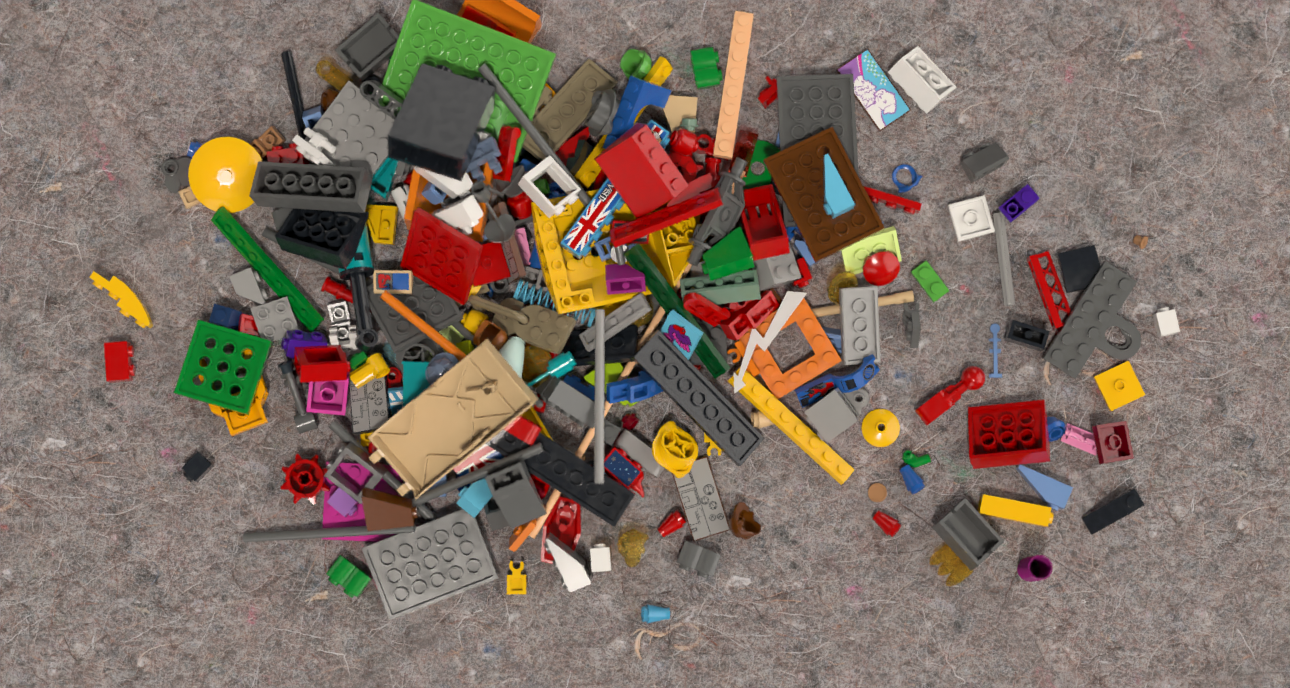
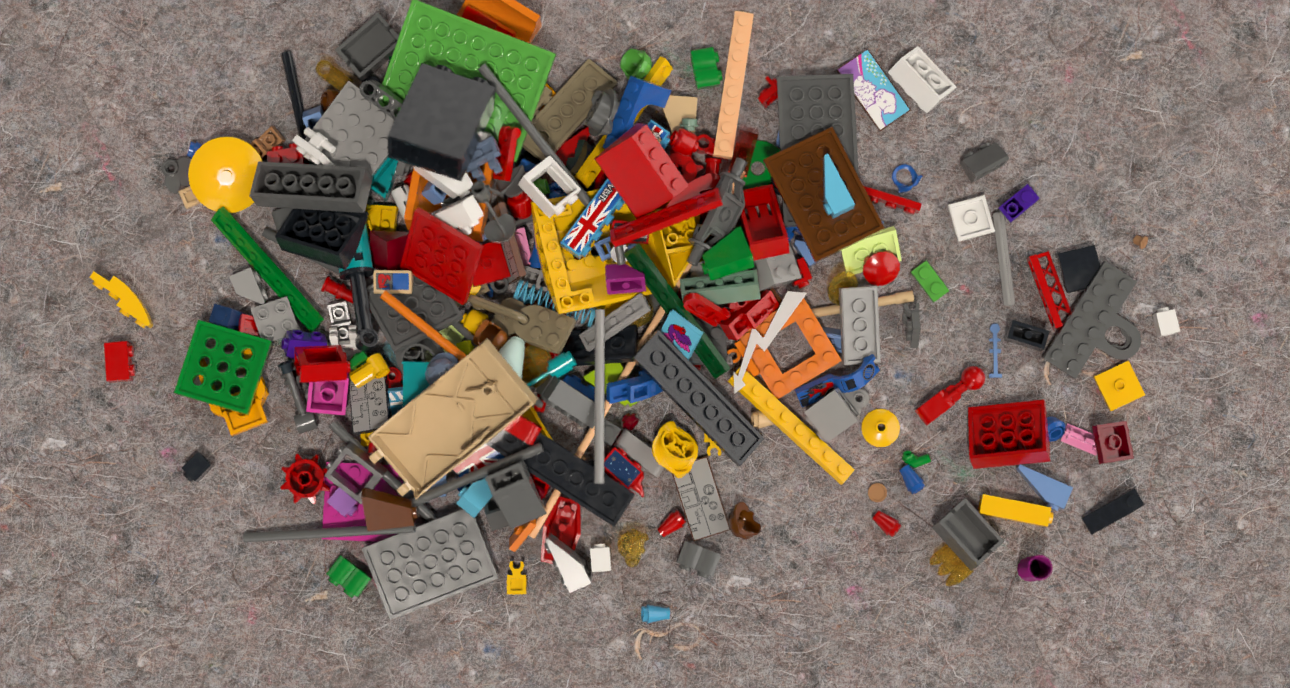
none -> dark red slope [370,230,409,270]

